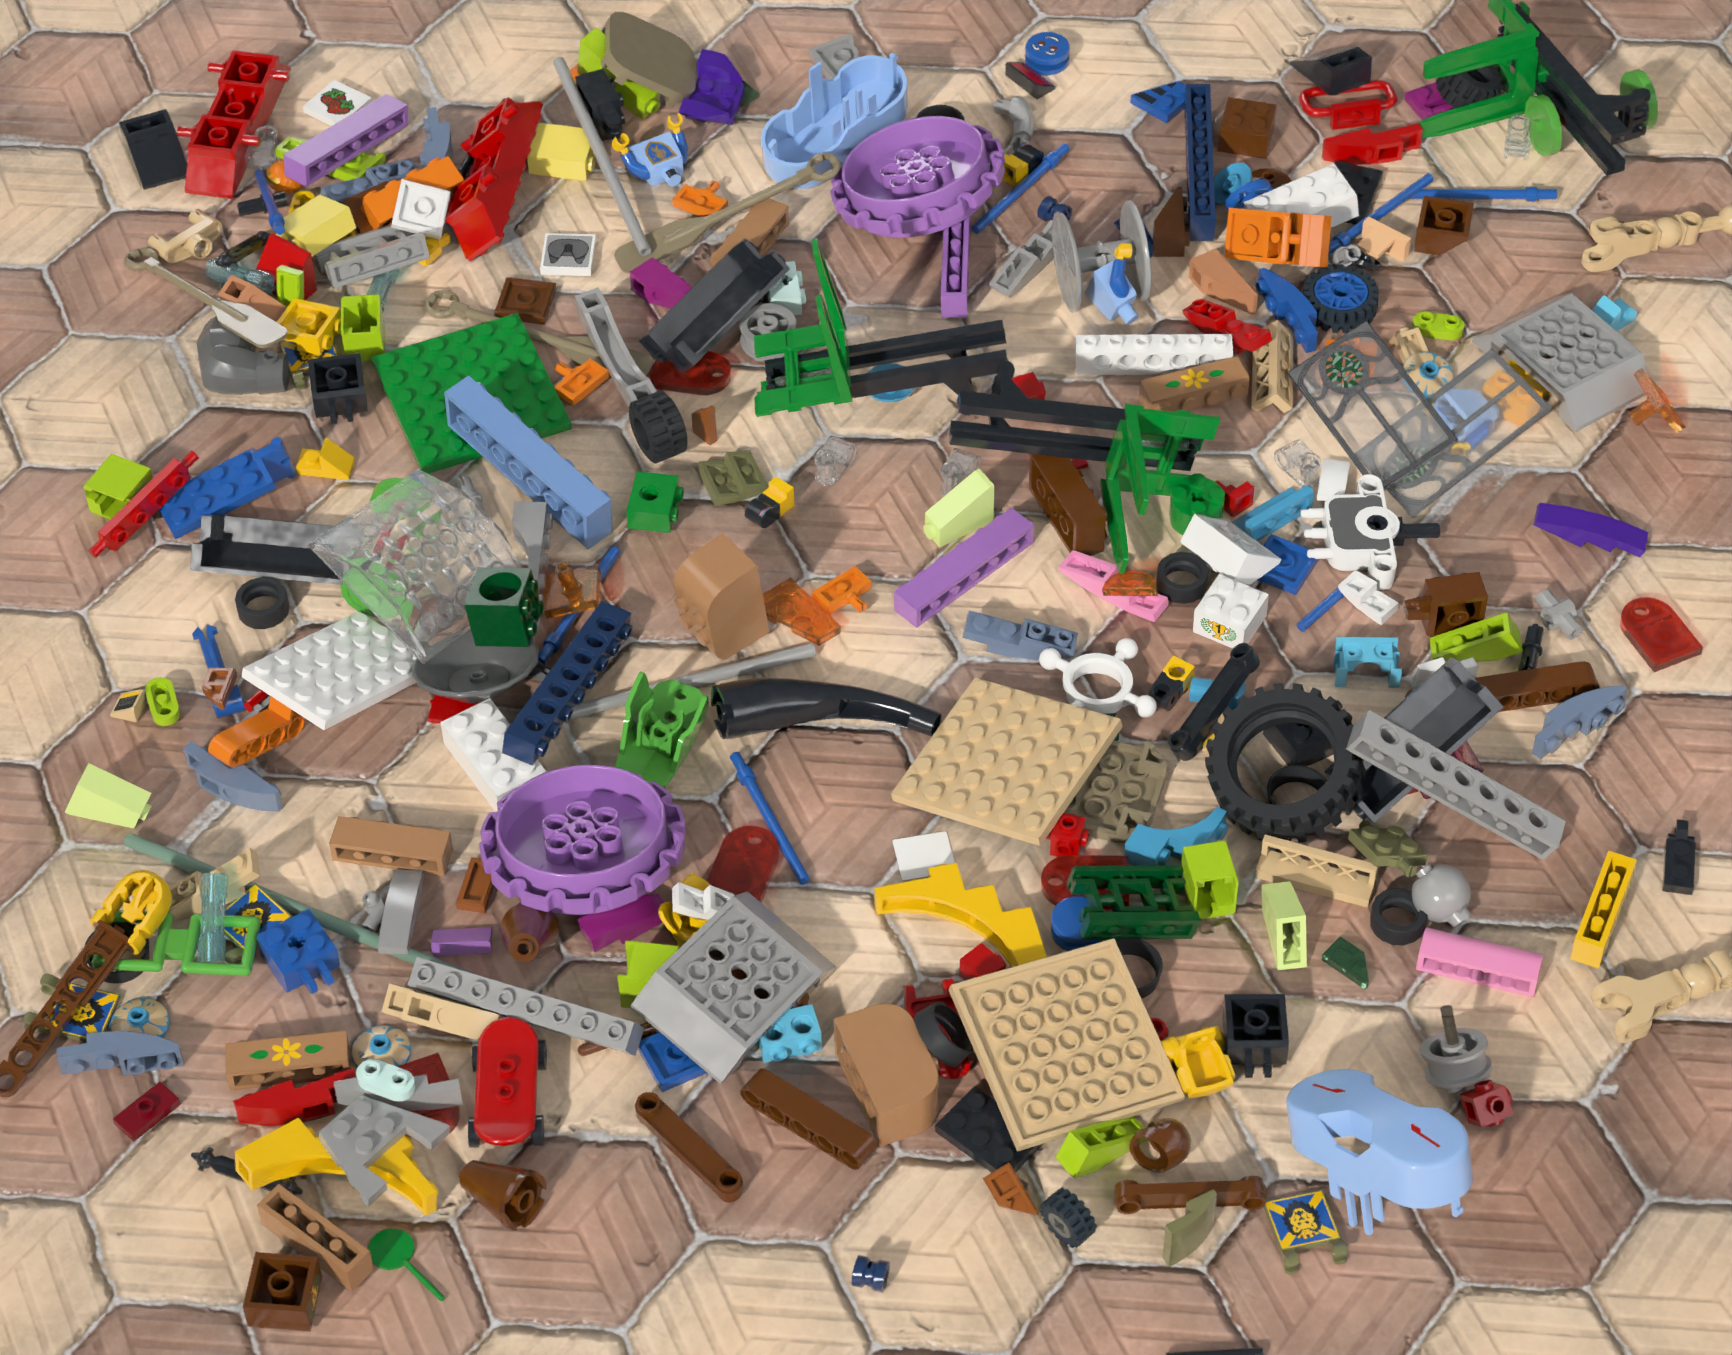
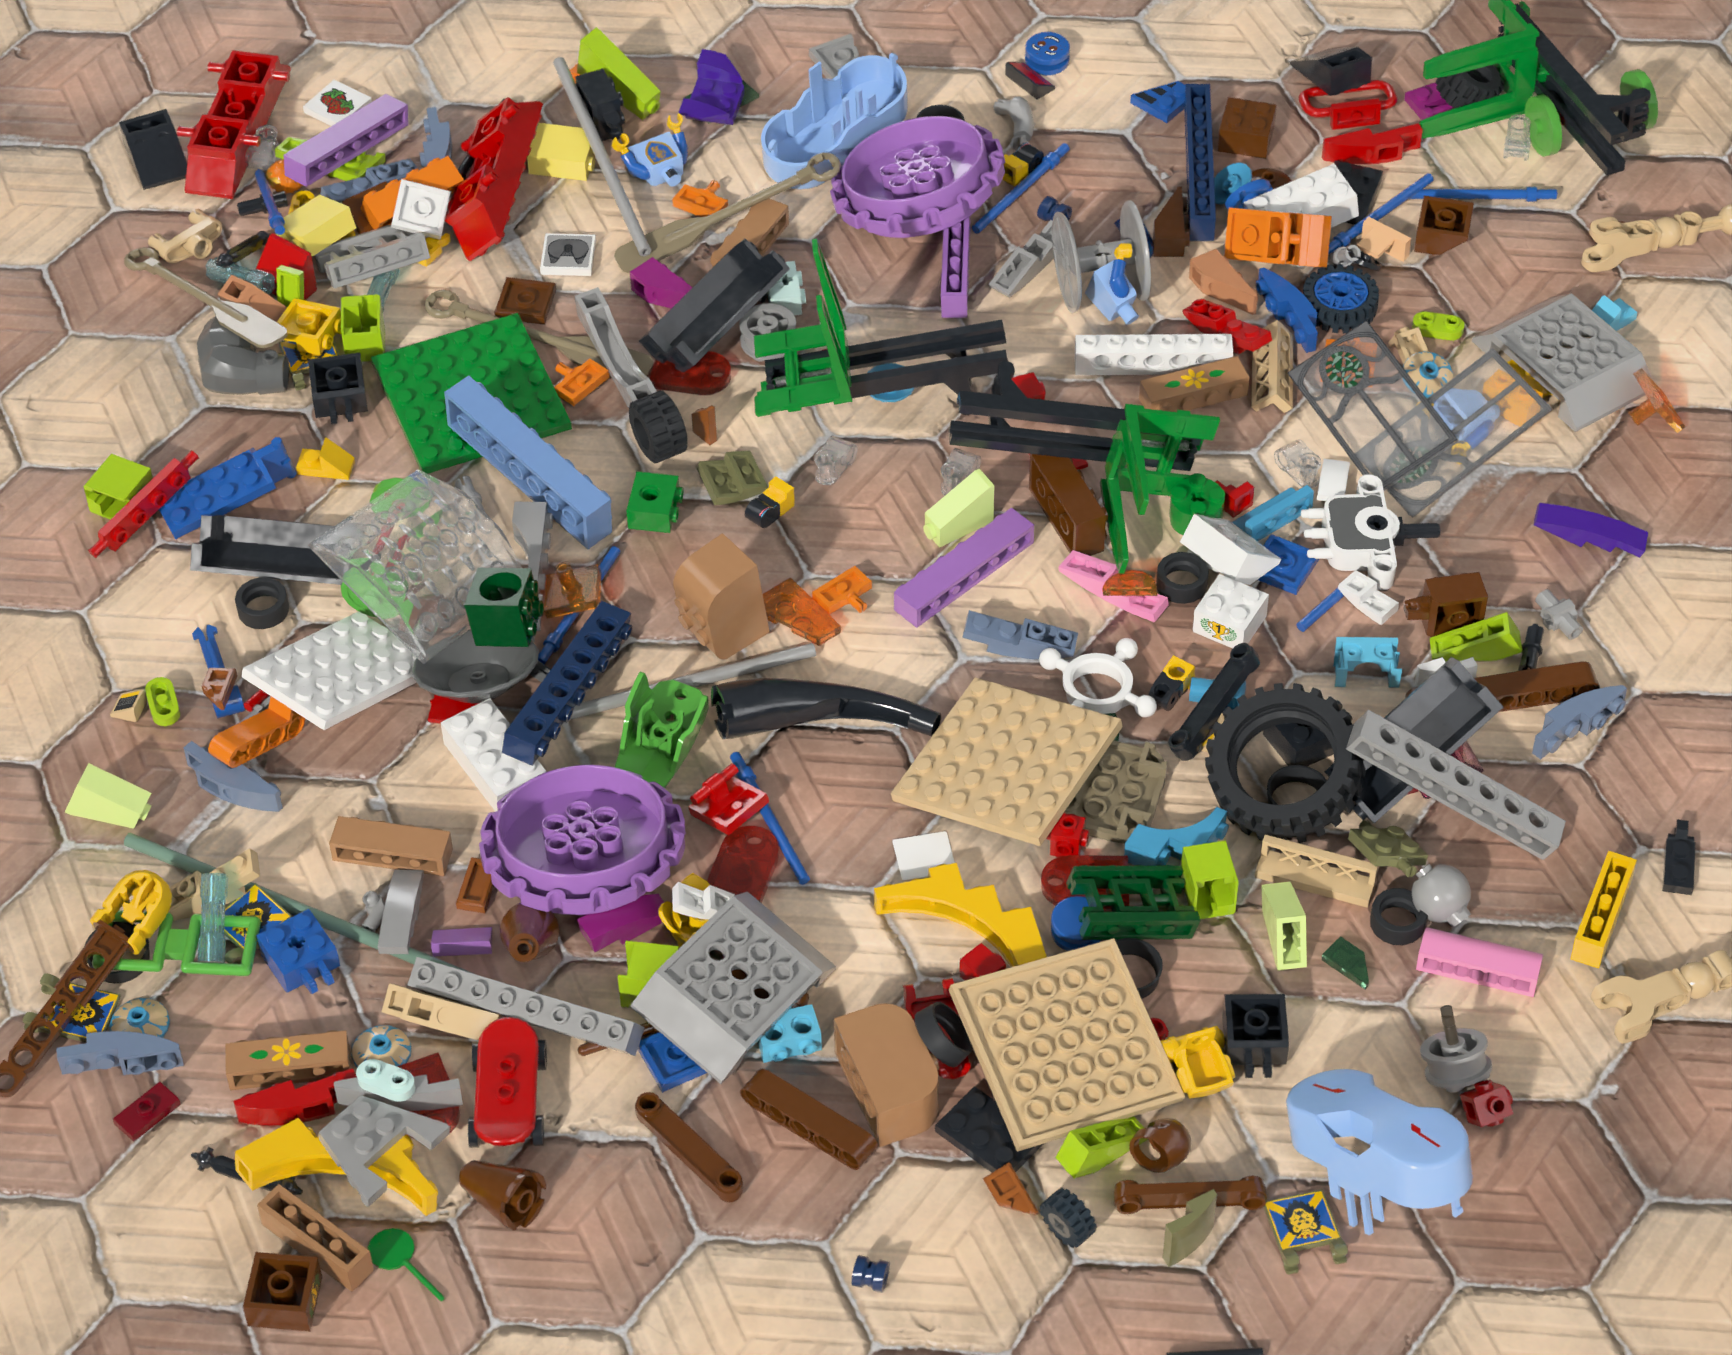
dark tan tile [601,12,696,108] -> none
clear red tile [1620,597,1703,672] -> none
none -> red plate [688,763,769,835]

